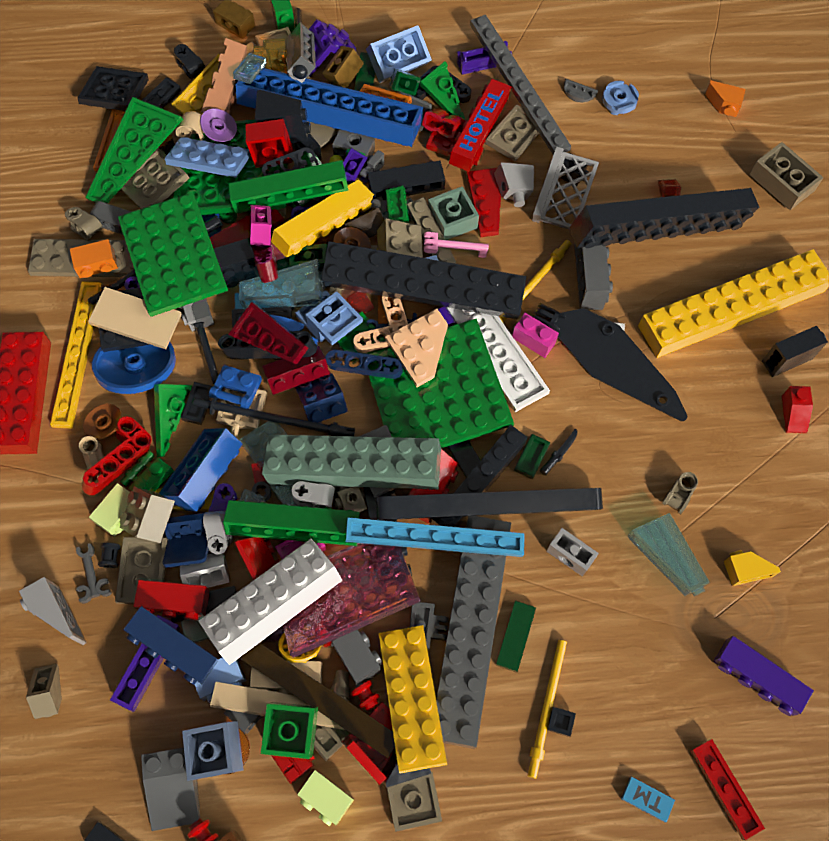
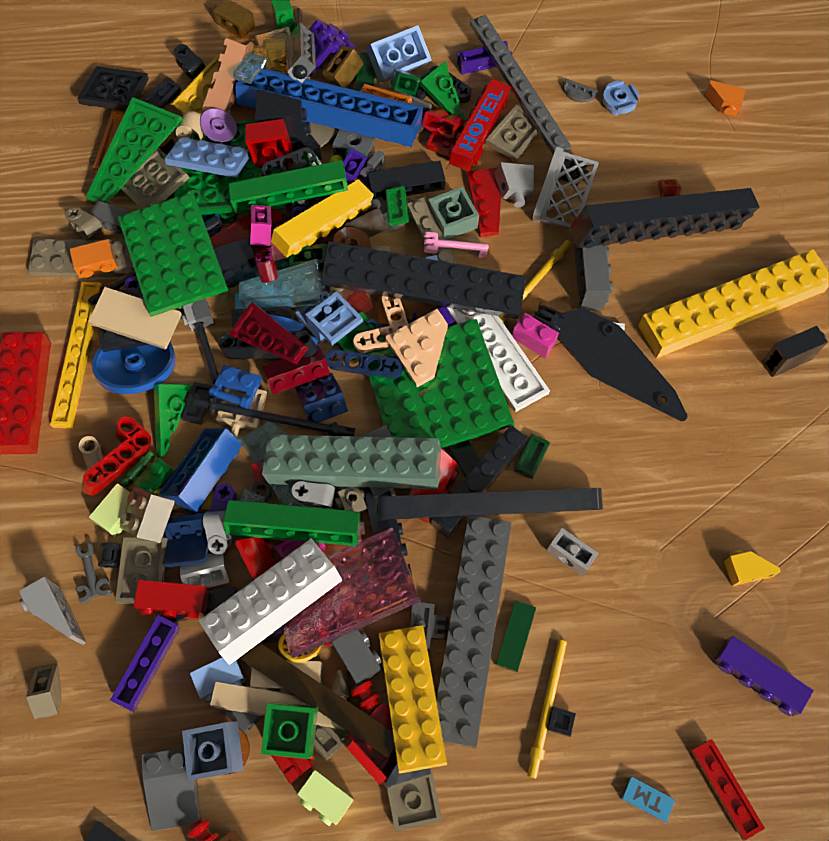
dark orange dish [83,403,122,440] -> none
dark blue brick [123,606,218,685] -> none
sand green slope [181,617,210,643] -> none
dark azure plate [345,518,524,557] -> none
dark tan brick [377,219,422,258] -> none
black piece [540,429,578,475] -> none
clear light blue slope [628,513,710,596] -> none
dark tan piece [662,472,698,515] -> none
dark tan brick [749,142,824,210] -> none
red slope [781,386,813,433] -> none

